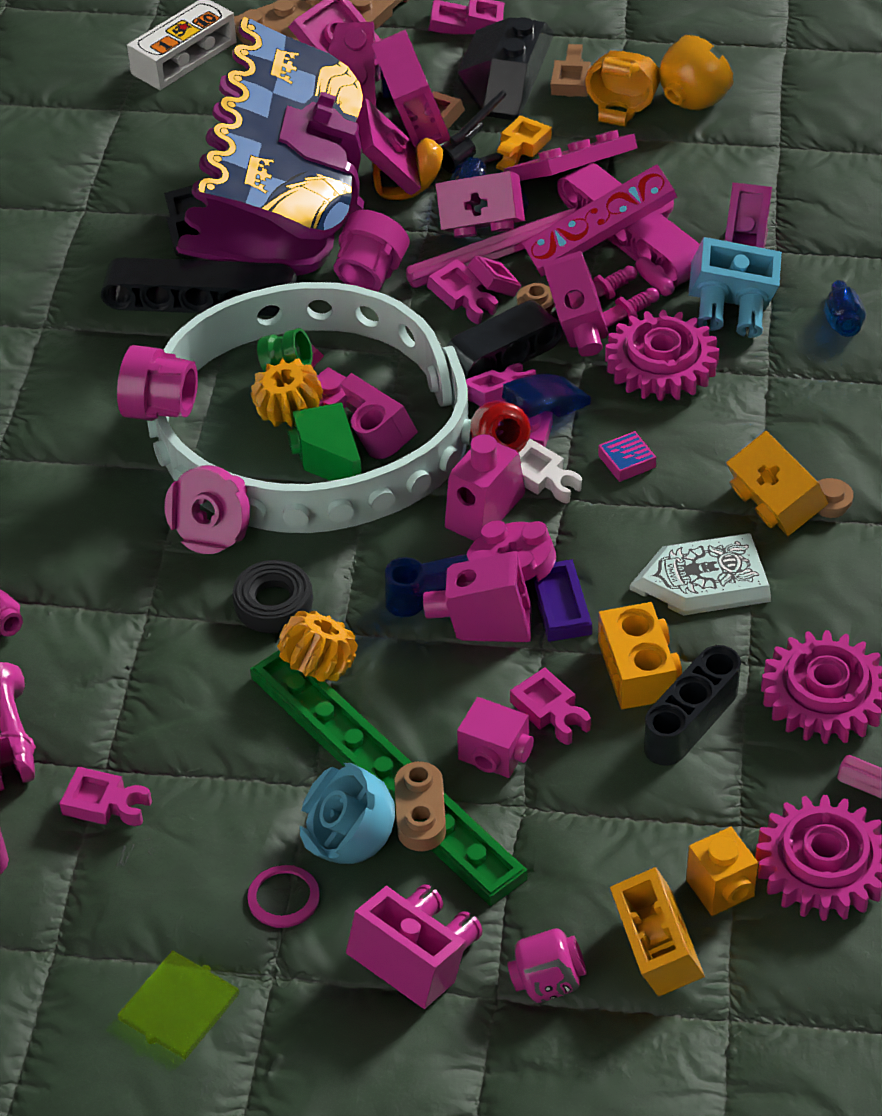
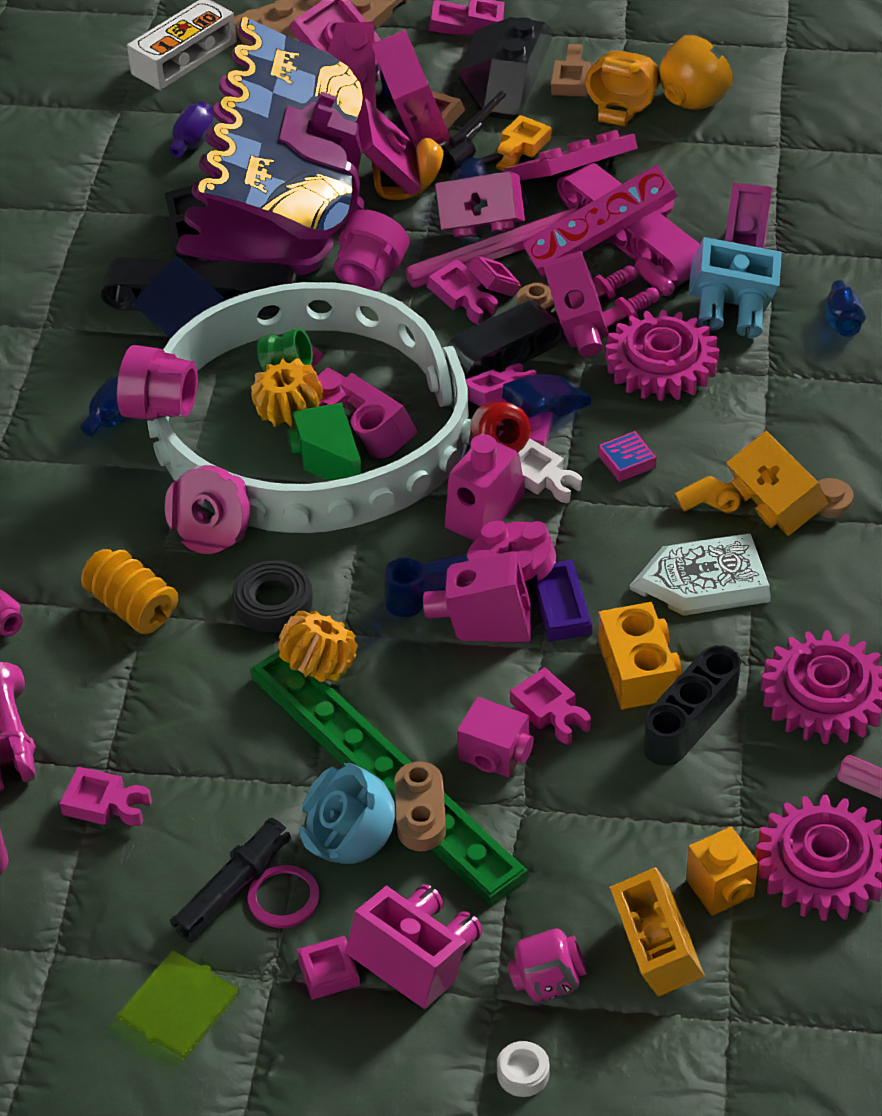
none -> clear blue plant [80,376,126,437]
none -> light orange piece [81,549,178,635]
none -> clear blue piece [132,256,226,339]
none -> dark purple plant [169,101,214,158]
none -> black pin [170,818,291,942]
none -> dark pink tile [296,935,360,1000]
none -> white tile [497,1041,549,1097]
none -> light orange arm [674,476,741,513]

